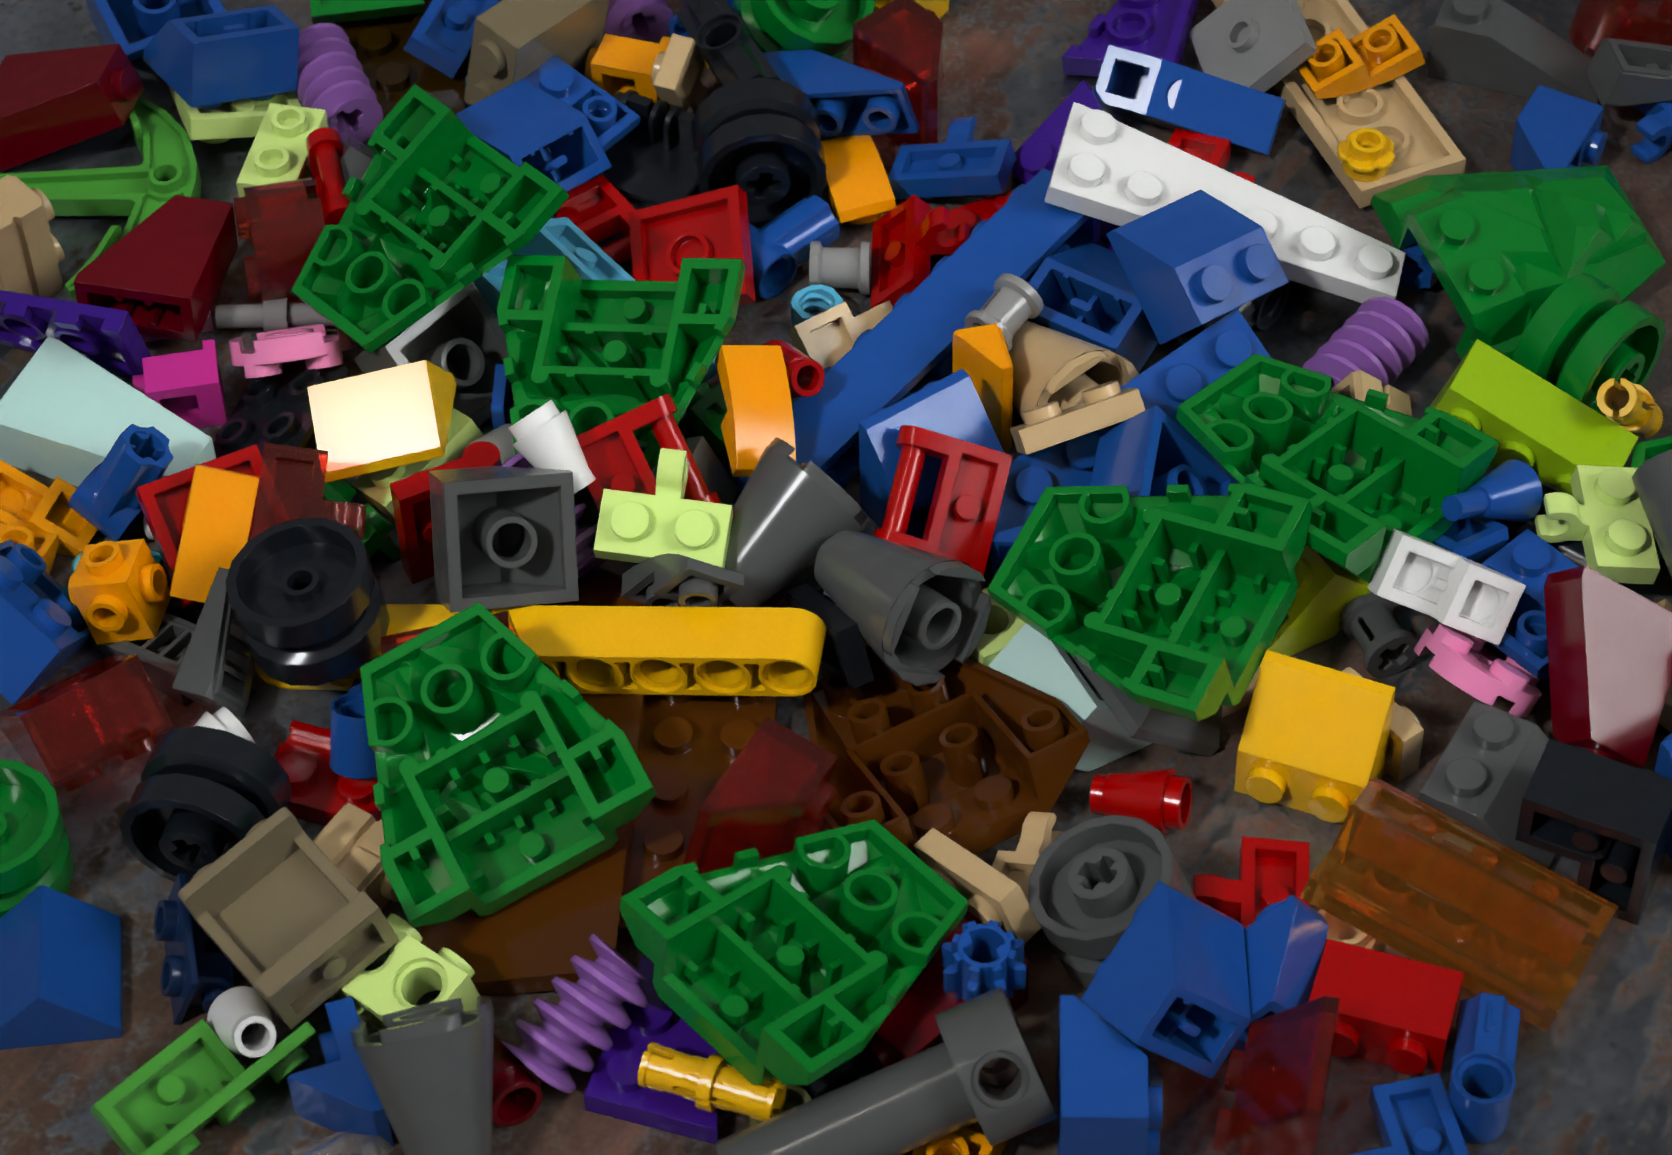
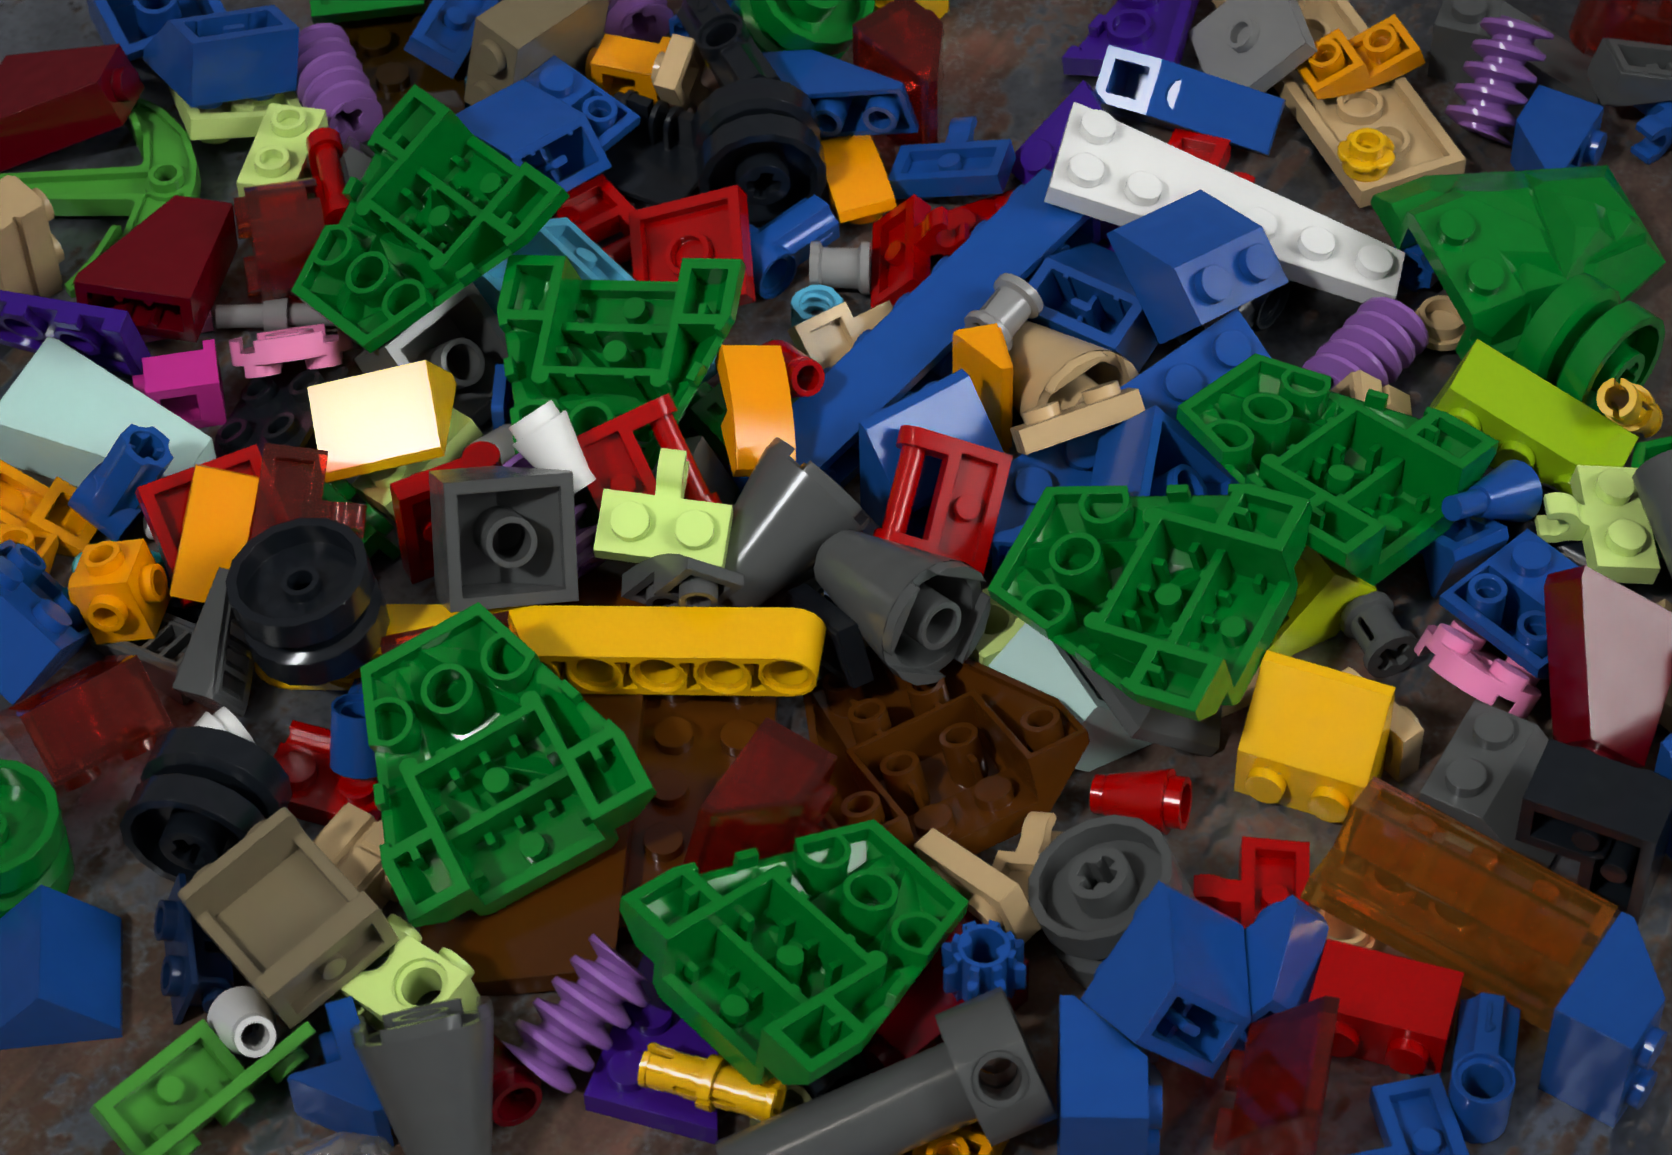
white slope [1367,529,1526,646] -> none
none -> tan plate [1415,295,1466,351]
none -> medium lavender piece [1445,15,1555,145]
none -> blue slope [1538,911,1668,1129]

